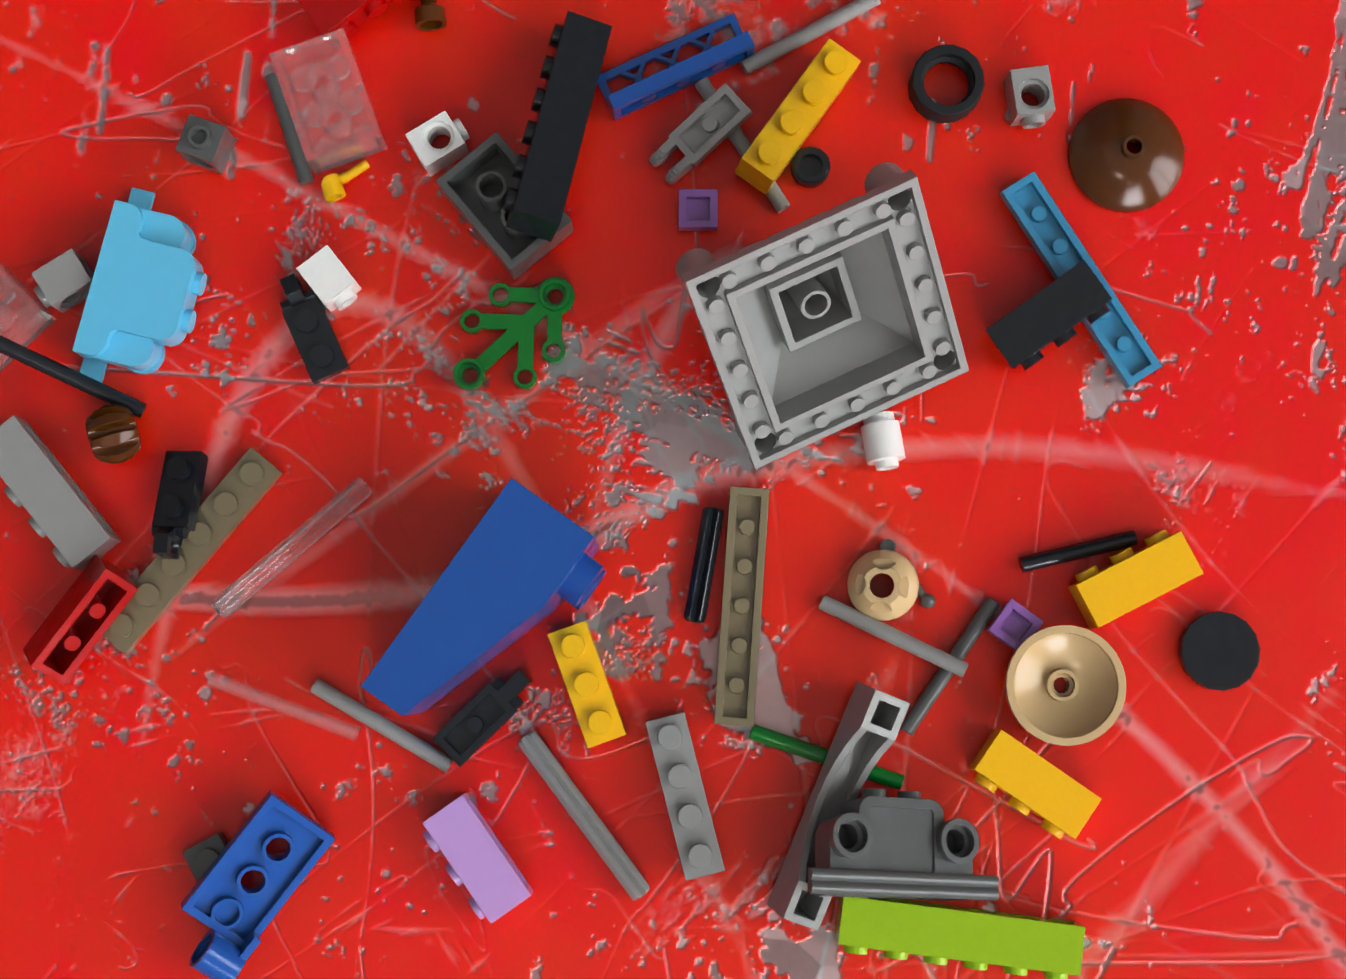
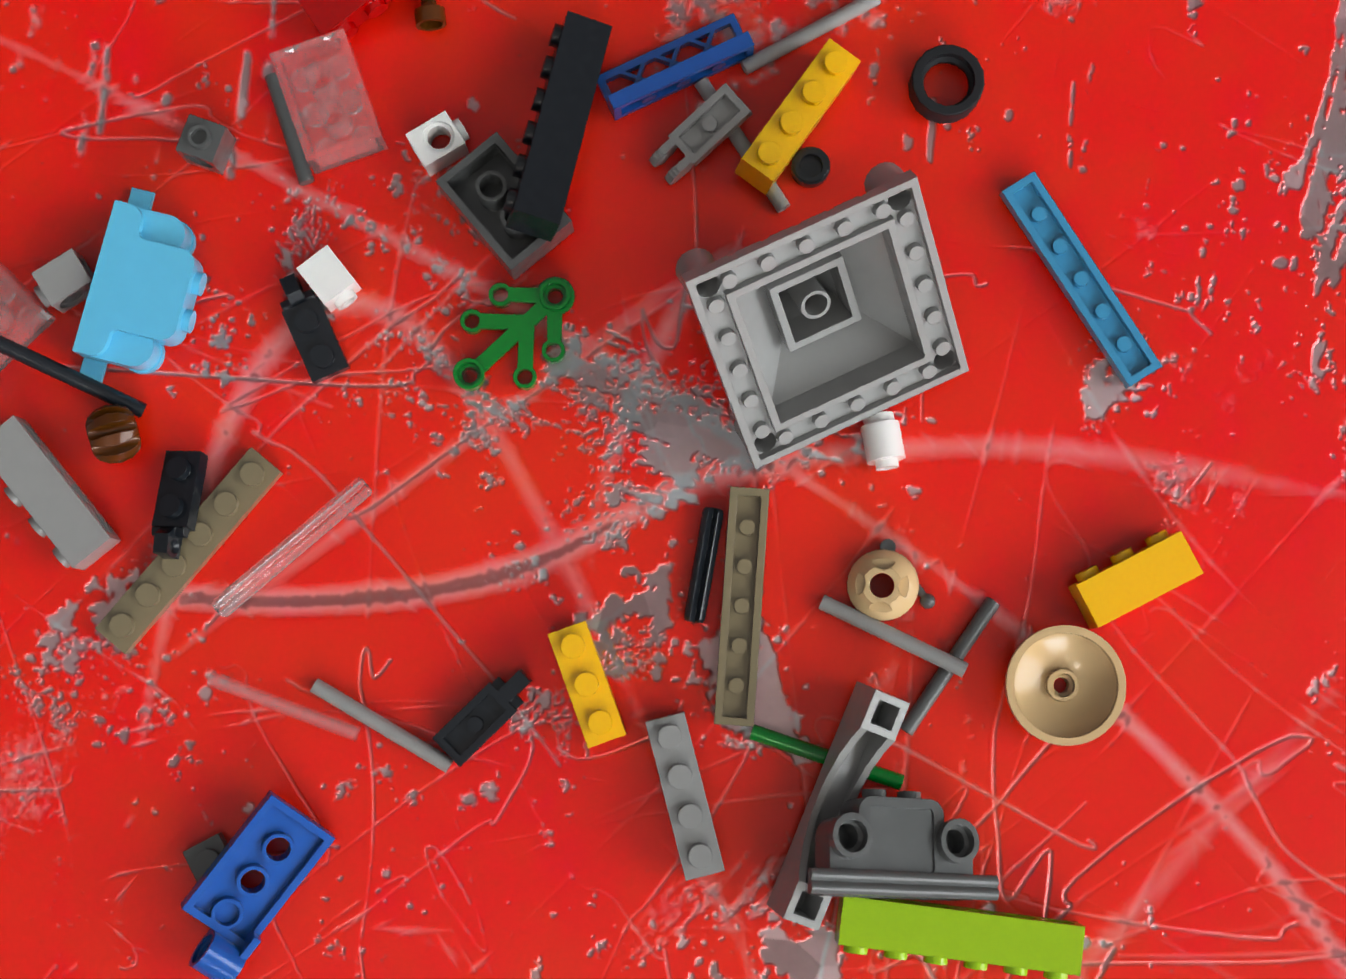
red brick [23,554,138,685] -> none
yellow hand [321,160,370,203] -> none
blue slope [361,478,607,716] -> none
lavender brick [422,793,534,924] -> none
light grey axle [518,731,650,900] -> none
medium lavender plate [678,189,718,231] -> none
yellow brick [968,729,1102,839] -> none
black brick [985,260,1112,371] -> none
medium lavender plate [986,598,1044,651] -> none
light grey brick [1003,65,1056,129] -> none
black bar [1019,530,1138,573] -> none
reddish brown dish [1068,98,1184,213] -> none
black tile [1178,612,1260,691] -> none

